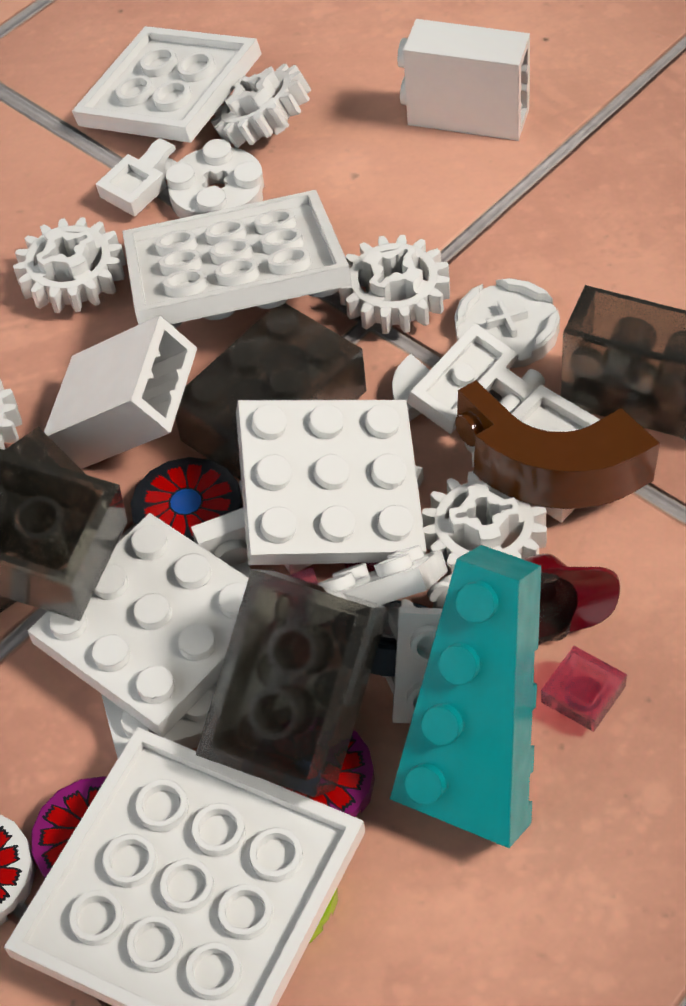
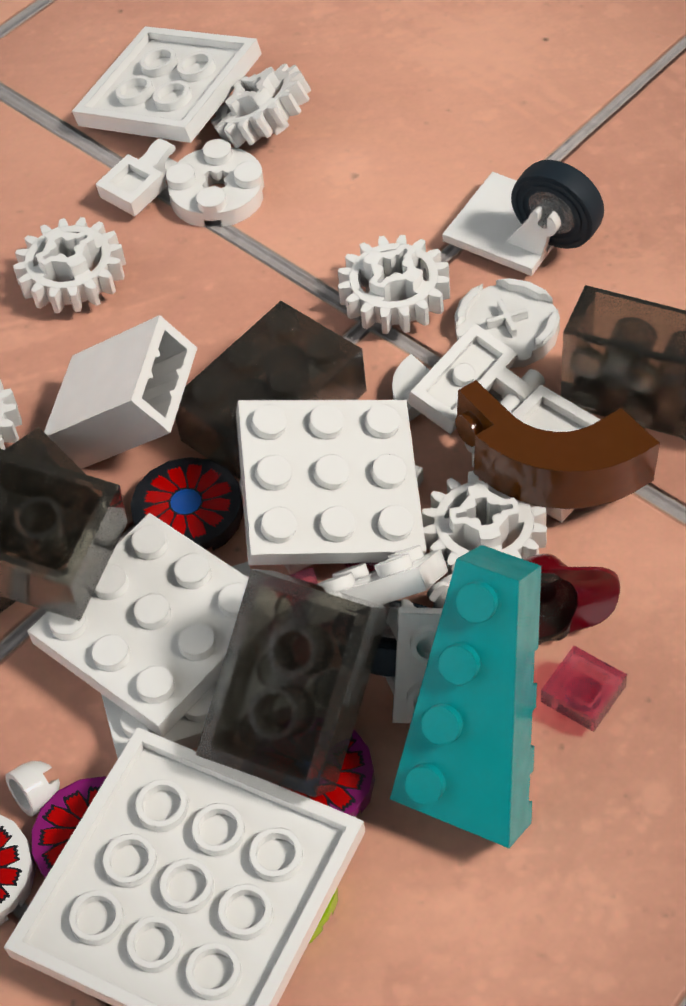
white plate [122,190,352,328] -> none
white plate [191,507,248,566] -> none
white brick [397,19,530,141] -> none
none -> white hinge [6,761,60,817]
none -> plate [442,160,604,276]

